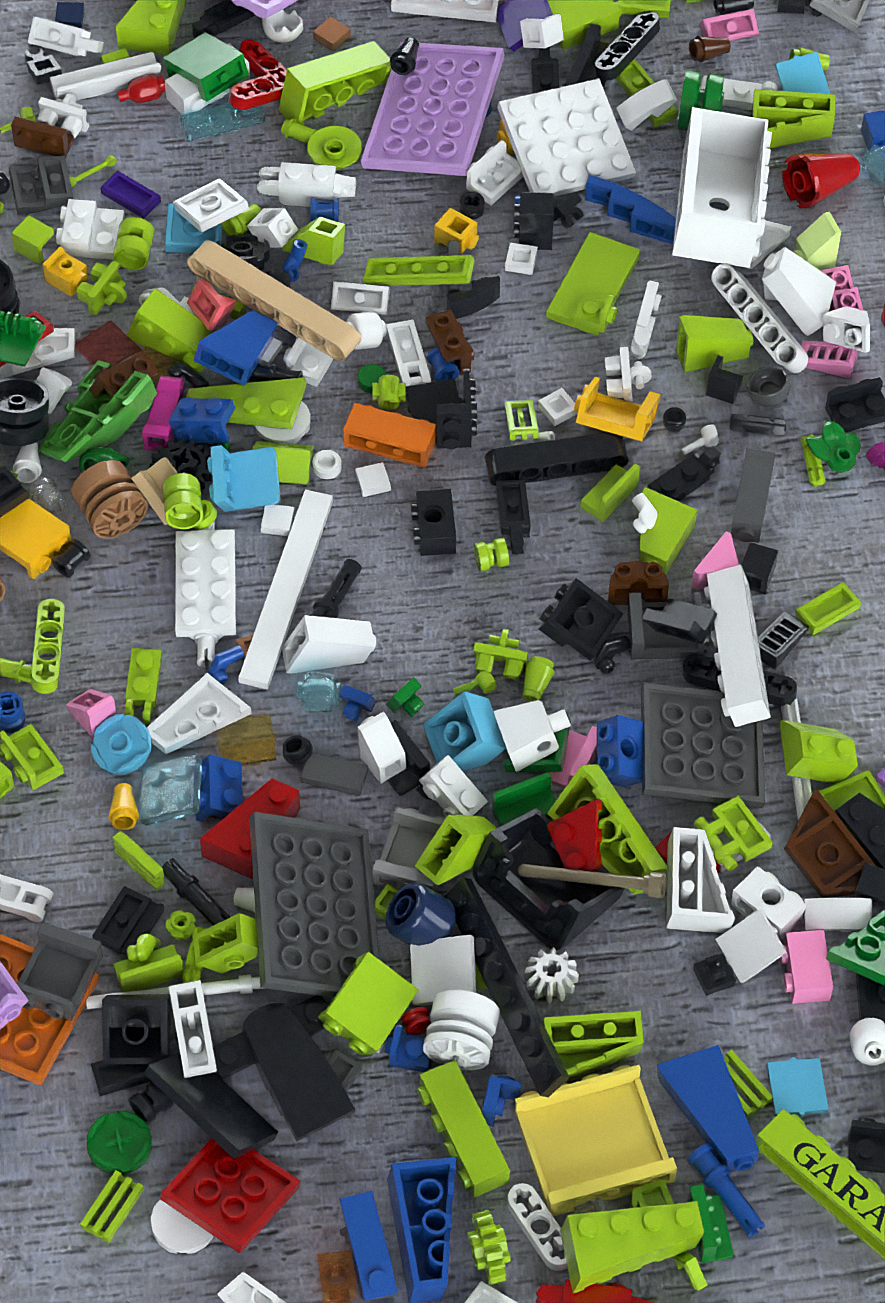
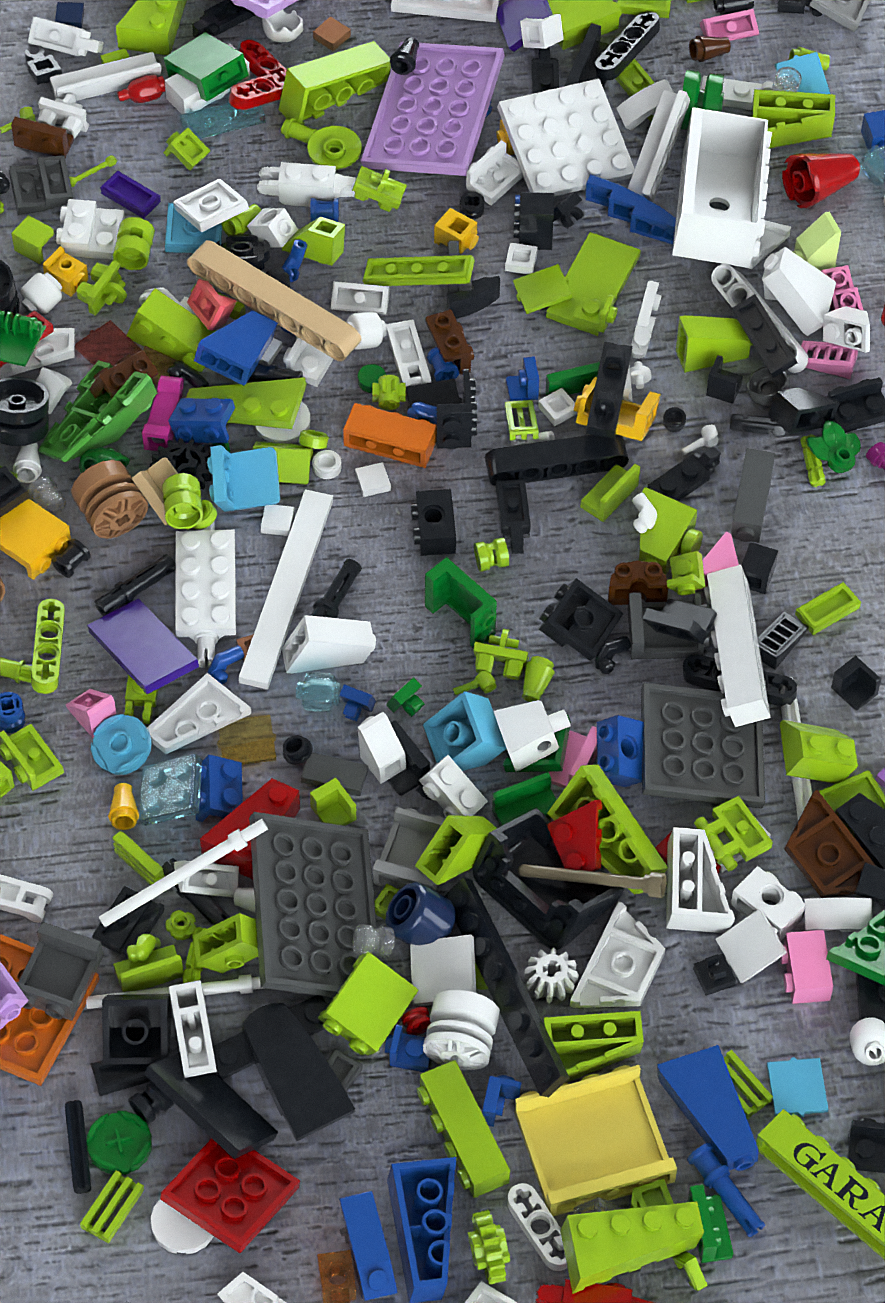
none -> white head [21,272,63,314]
none -> black axle [65,1100,91,1194]
none -> tile [87,598,199,694]
none -> black pin [94,554,176,616]
none -> white bar [99,819,268,927]
none -> lime bracket [163,128,211,171]
none -> white slope [174,860,239,898]
none -> lime tile [299,430,329,449]
none -> lime panel [310,778,357,826]
none -> lime hips [352,166,407,212]
none -> clear wheel [353,924,395,959]
none -> blue arm [407,402,437,424]
none -> green panel [425,557,497,649]
none -> blue bracket [506,356,539,401]
none -> lime piece [513,264,573,314]
none -> green tile [545,362,600,396]
none -> white wing [570,901,665,1008]
none -> black hinge [586,342,633,438]
none -> white fence [628,89,690,202]
none -> lime bracket [667,551,705,596]
none -> lime tile [680,528,703,555]
none -> black plate [731,294,798,378]
none -> black slope [768,387,840,434]
none -> clear wheel [771,67,802,92]
none -> black panel [831,655,881,710]

